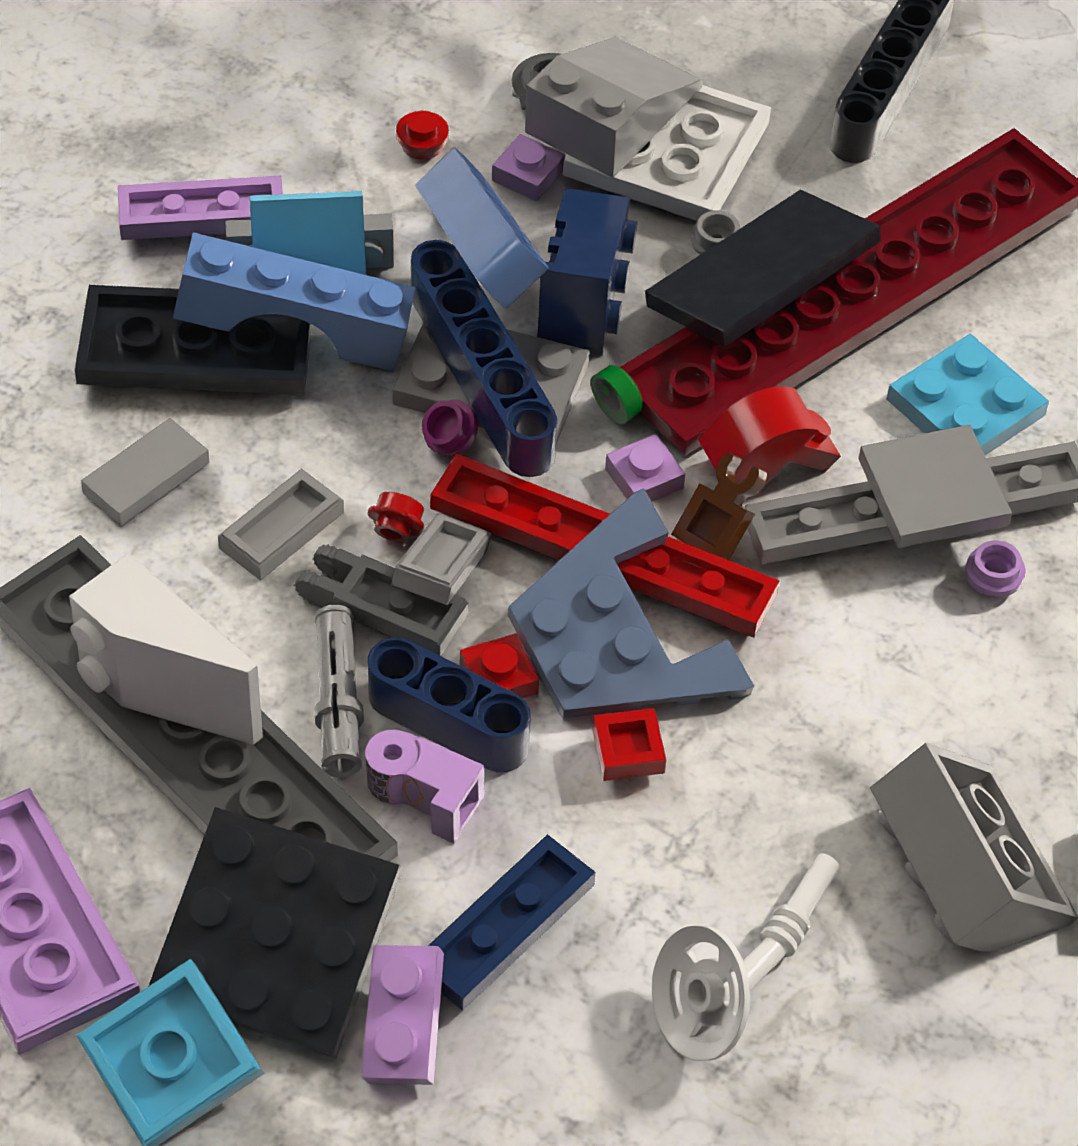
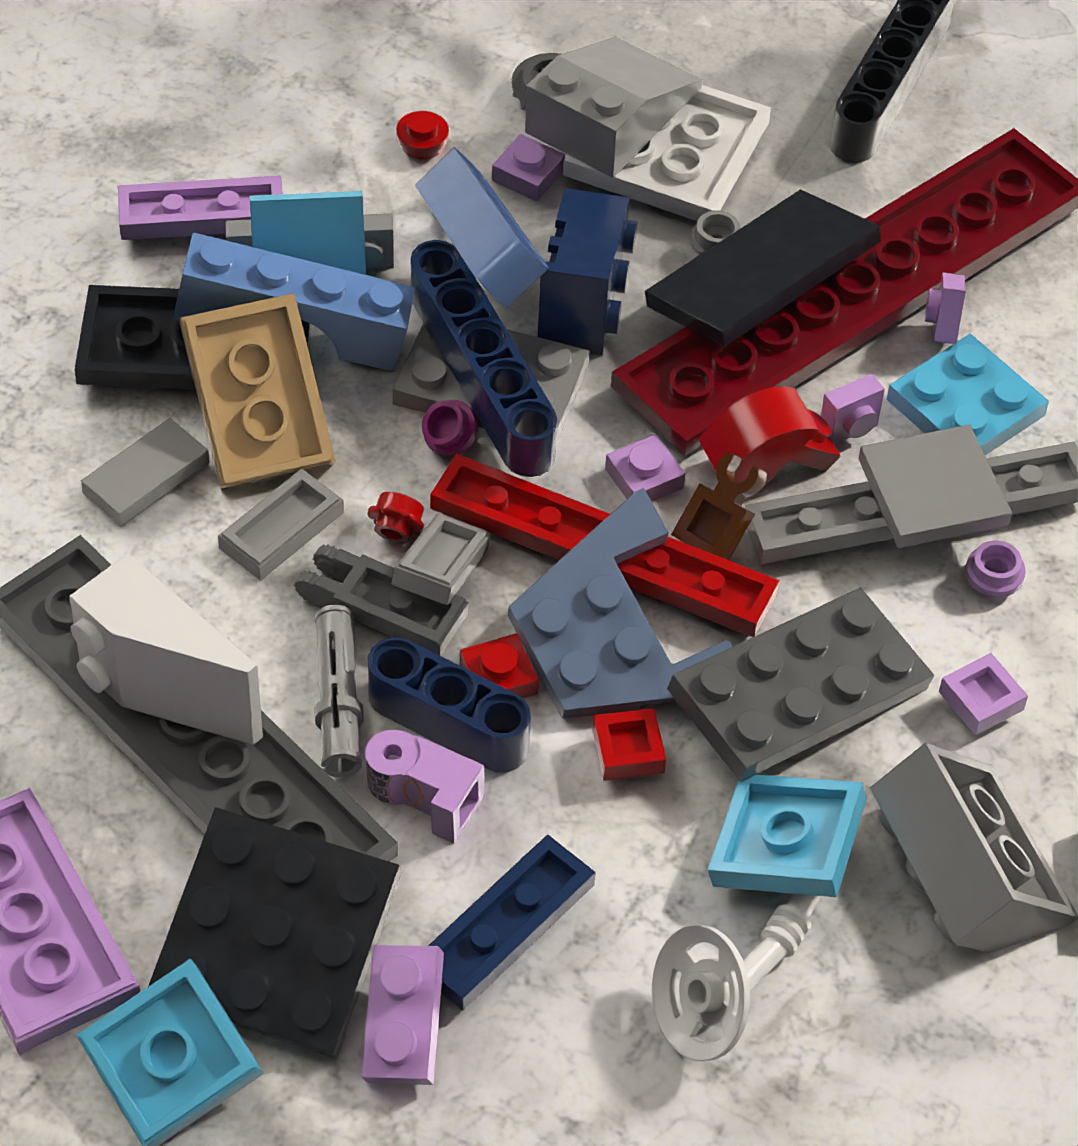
green tile [590,365,643,425] -> none
none -> tan tile [179,293,336,490]
none -> dark grey plate [667,587,935,782]
none -> medium azure plate [708,774,867,897]
none -> lavender plate [820,374,885,444]
none -> lavender plate [924,273,966,345]
none -> lavender plate [939,653,1028,735]

